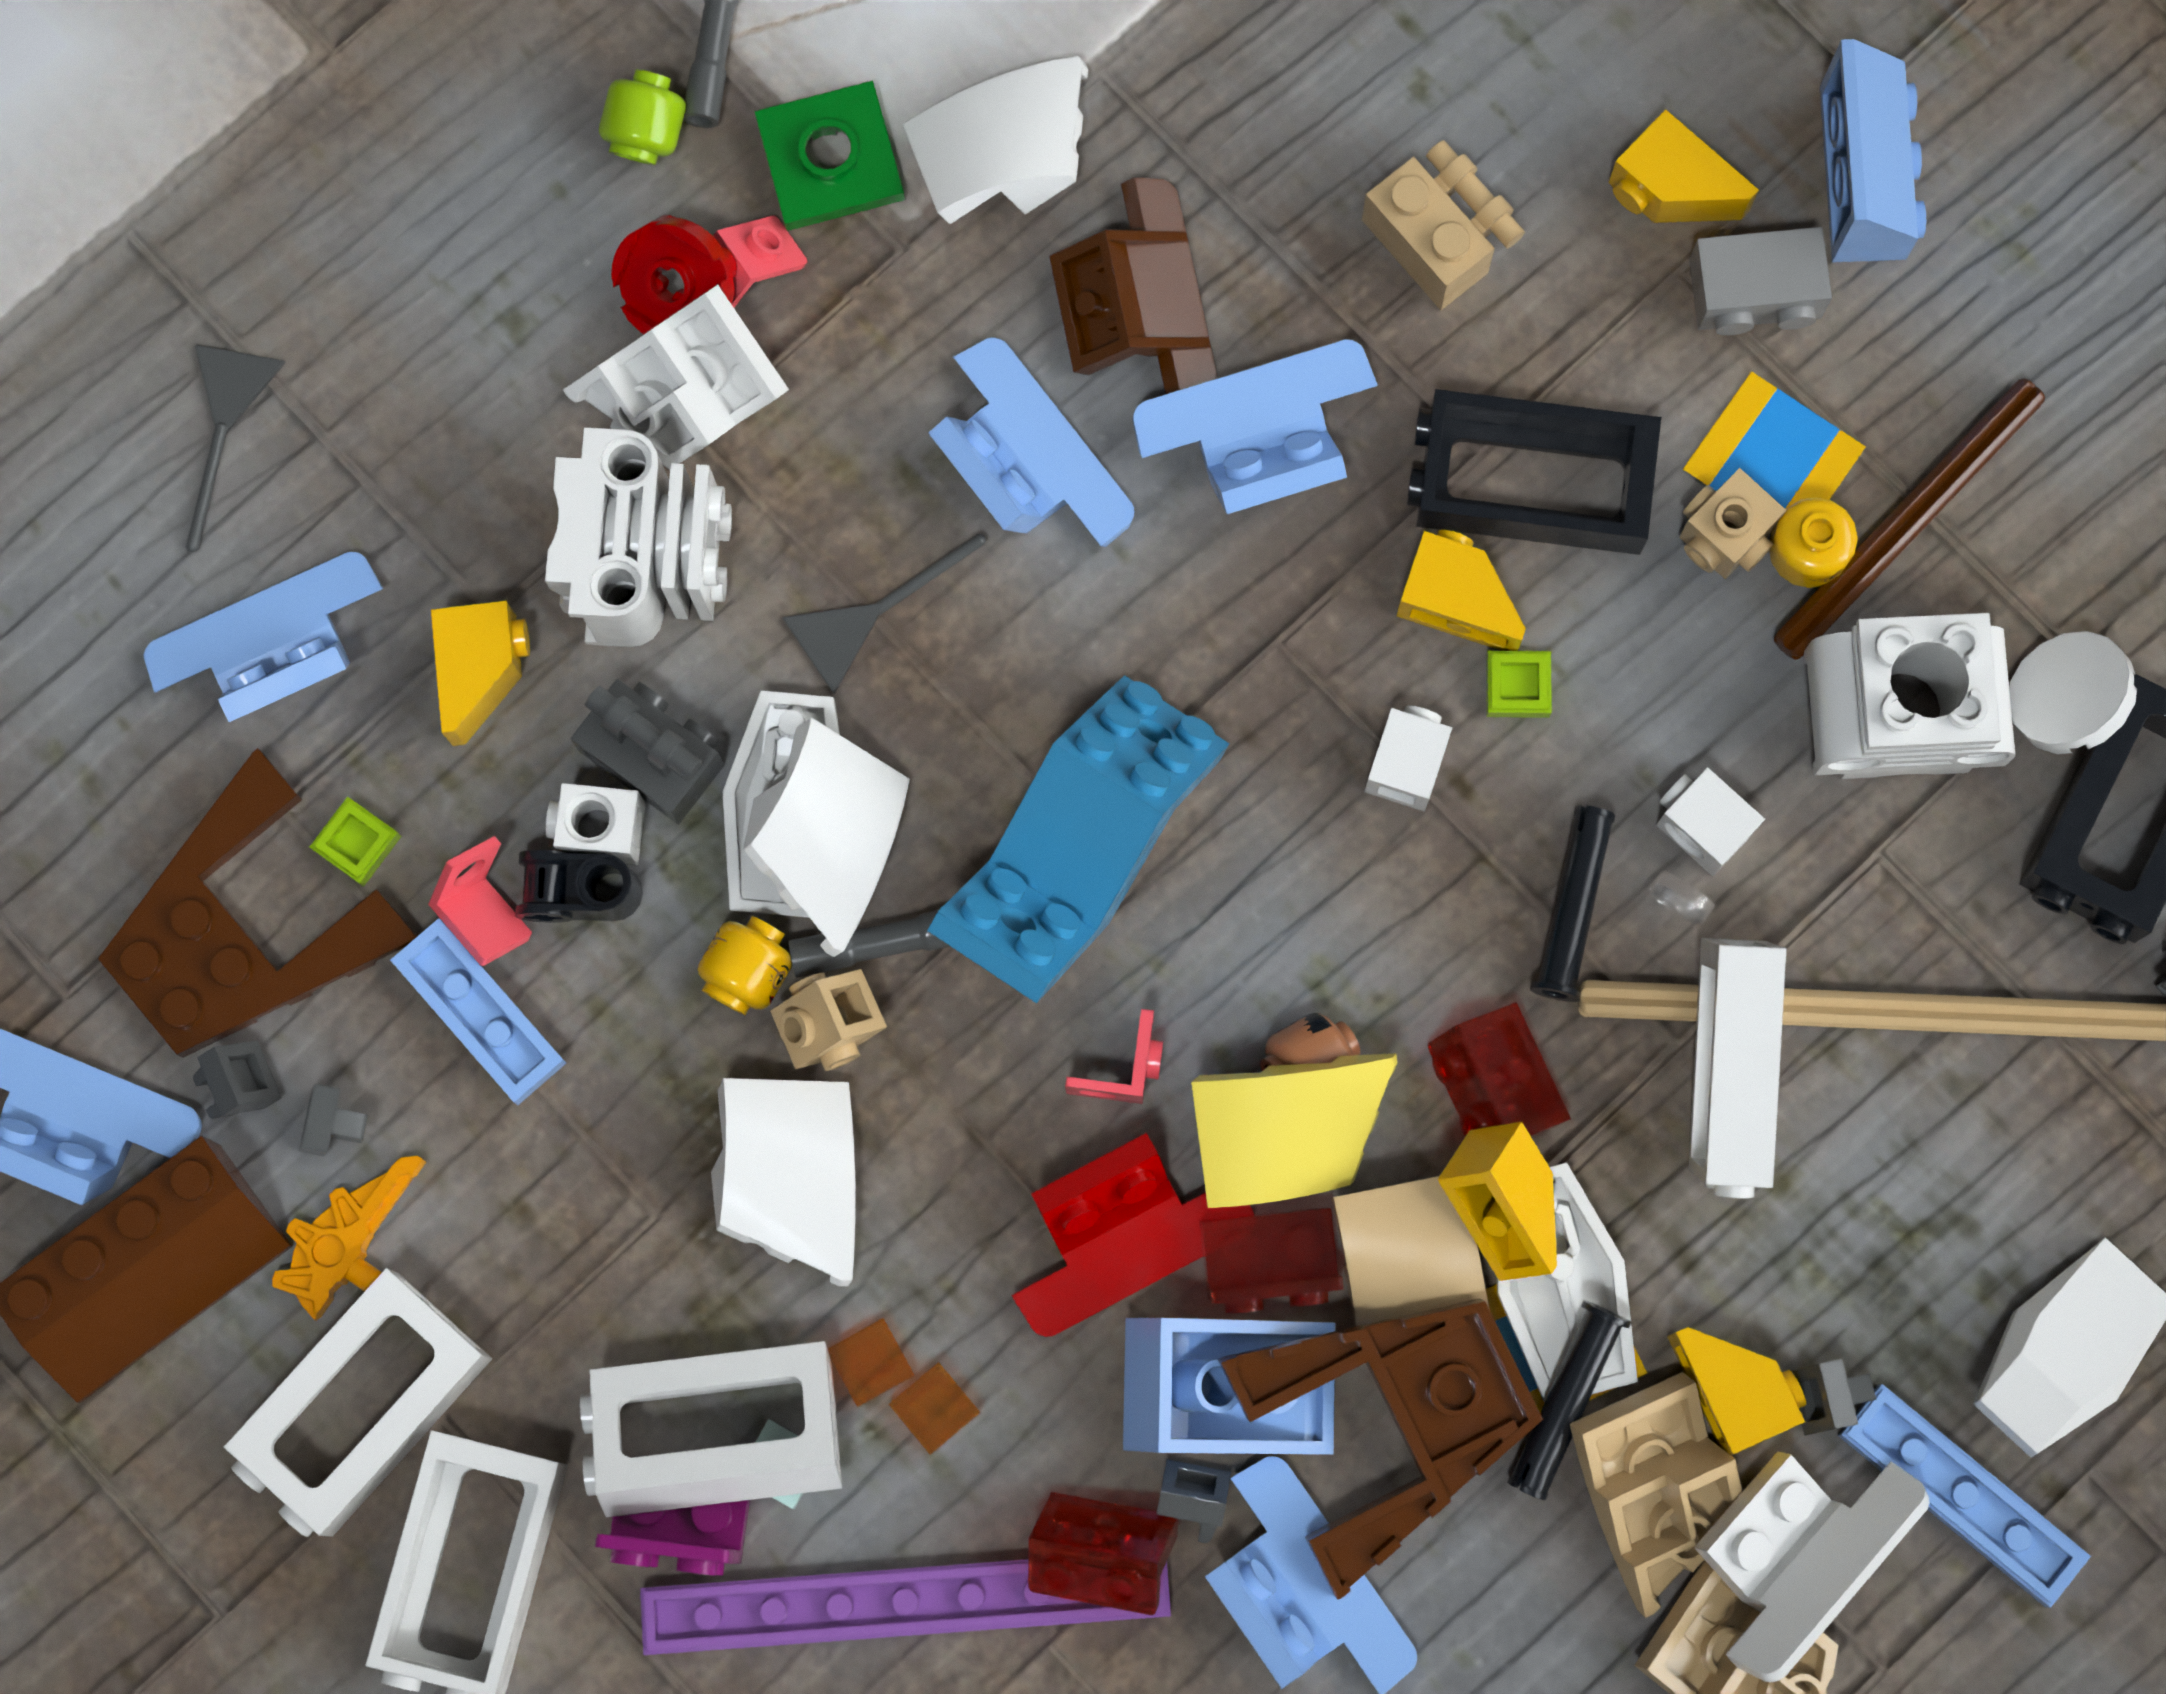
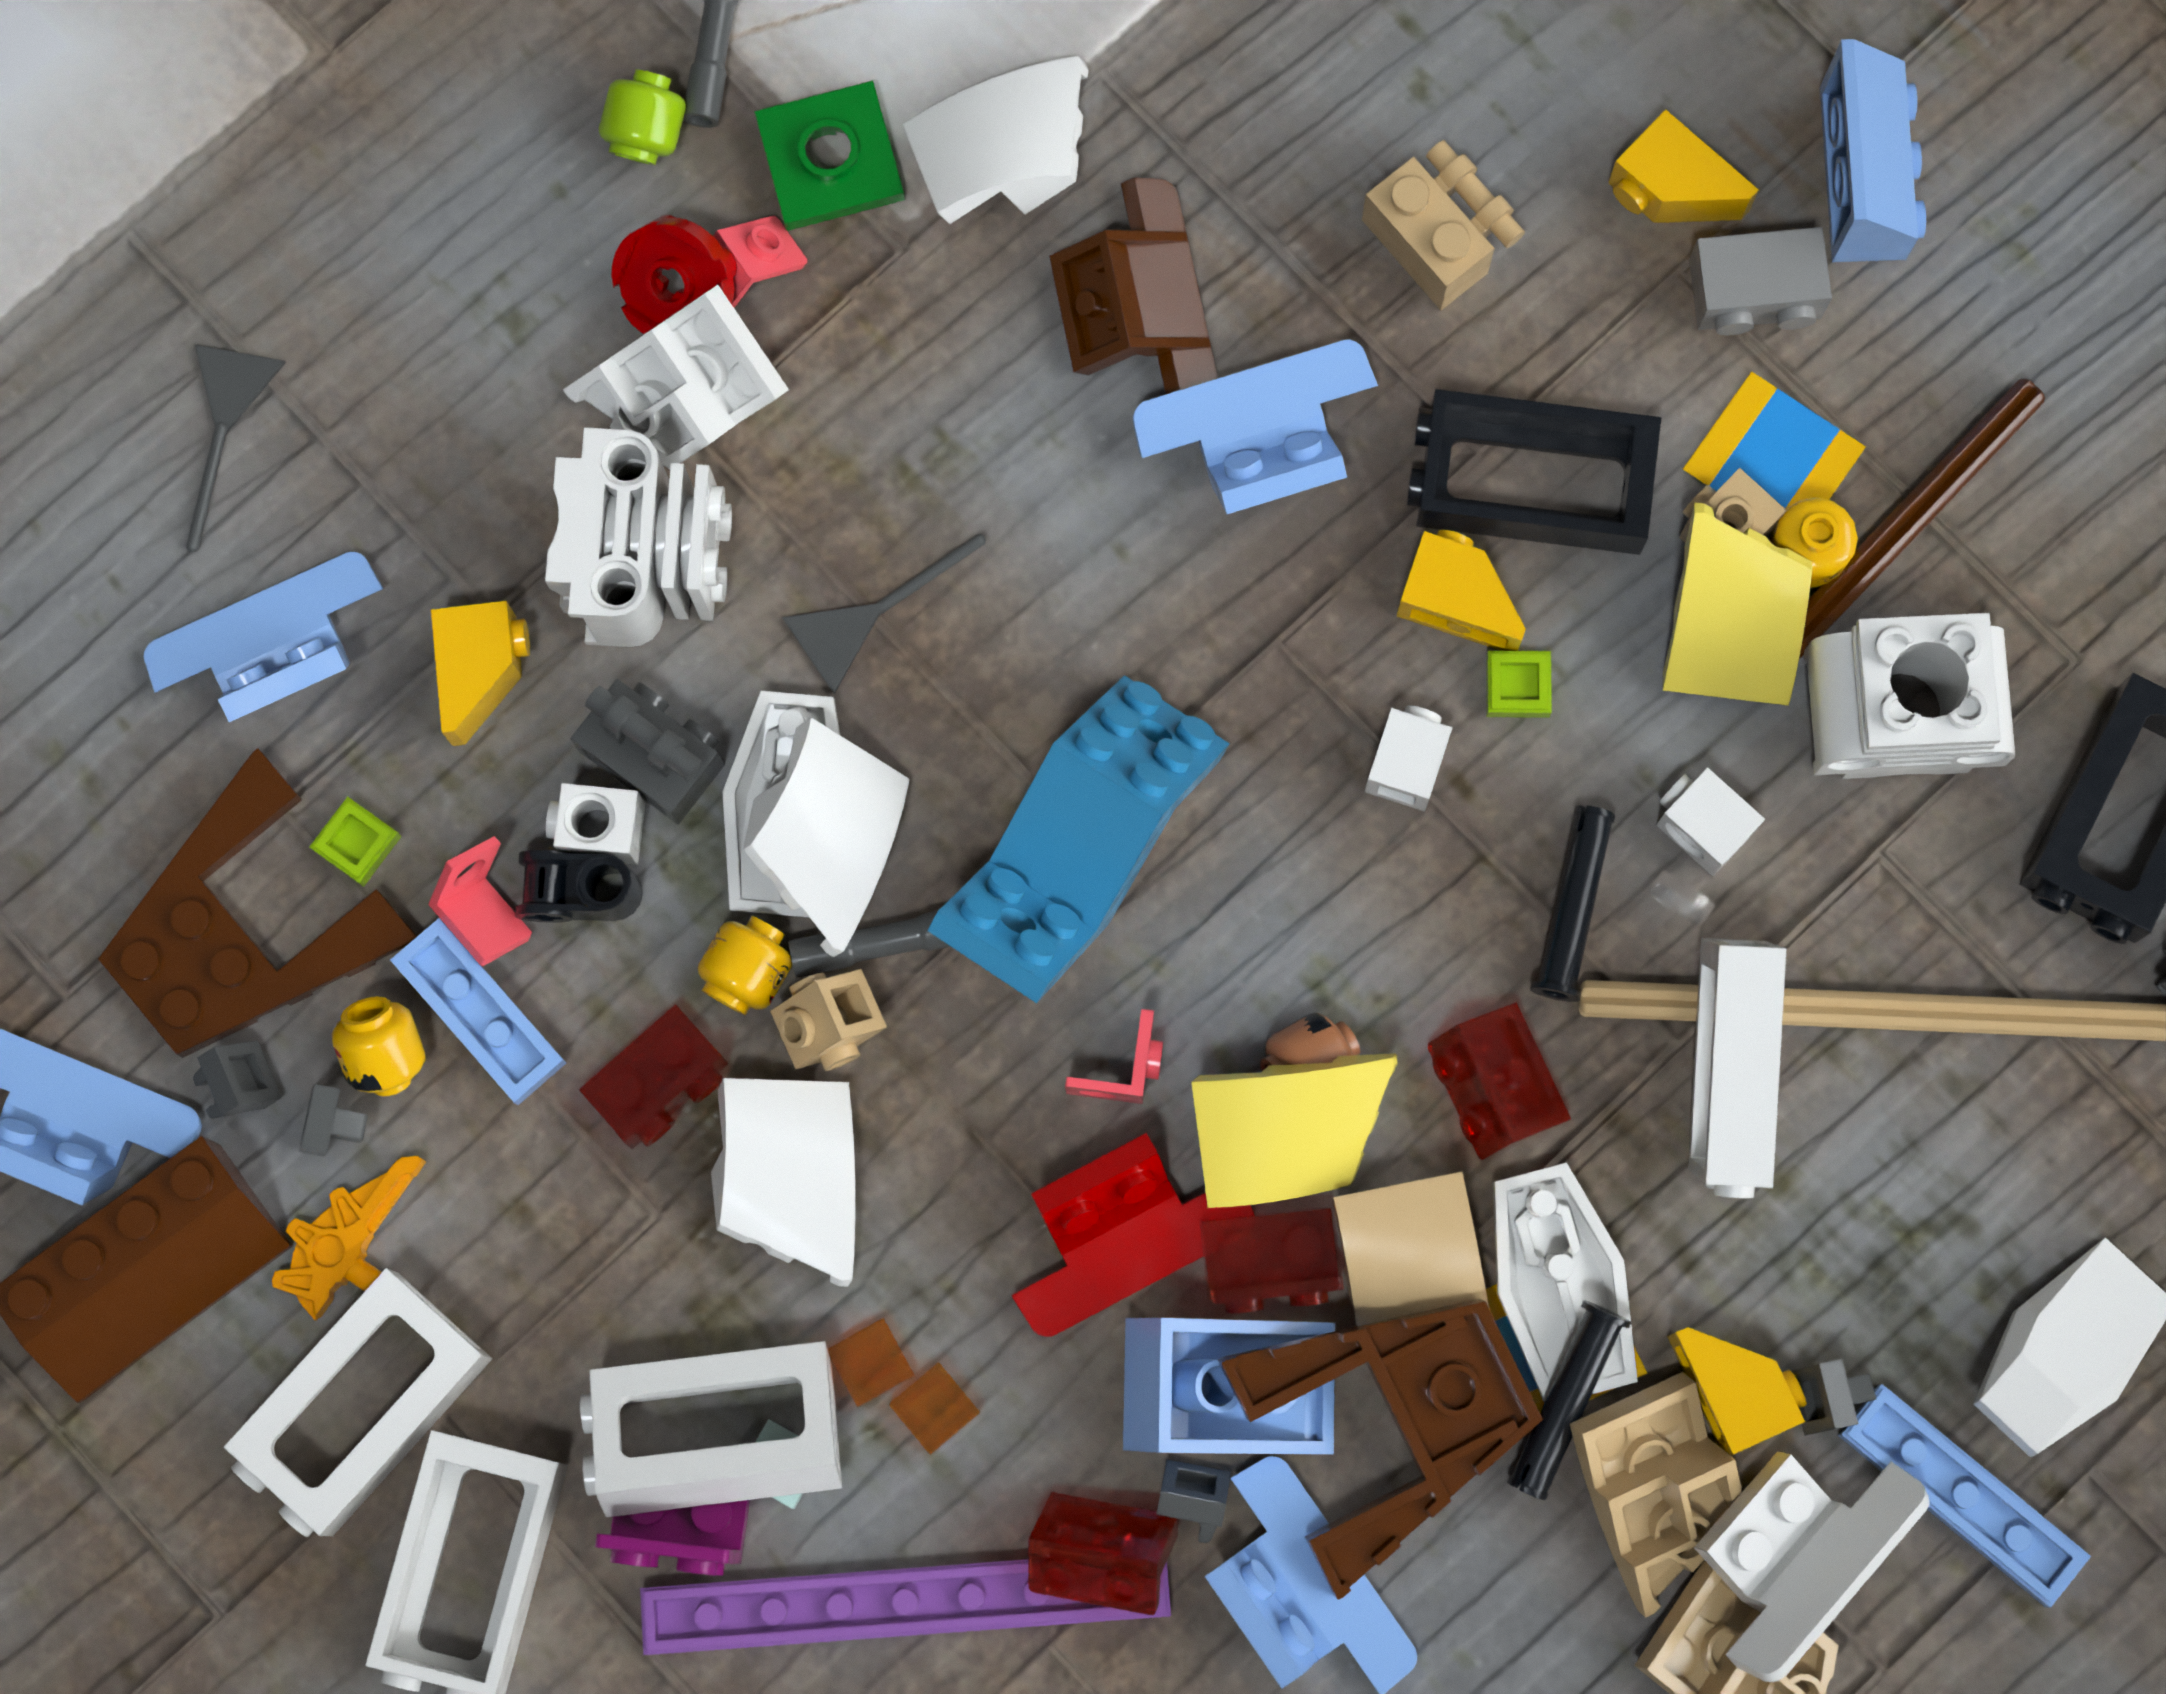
light blue plate [928,338,1134,547] -> none
yellow slope [1437,1122,1557,1281] -> none
white tile [2009,631,2137,754] -> none
none -> yellow head [331,996,426,1096]
none -> clear red bracket [579,1004,728,1149]
none -> light yellow slope [1662,502,1812,706]

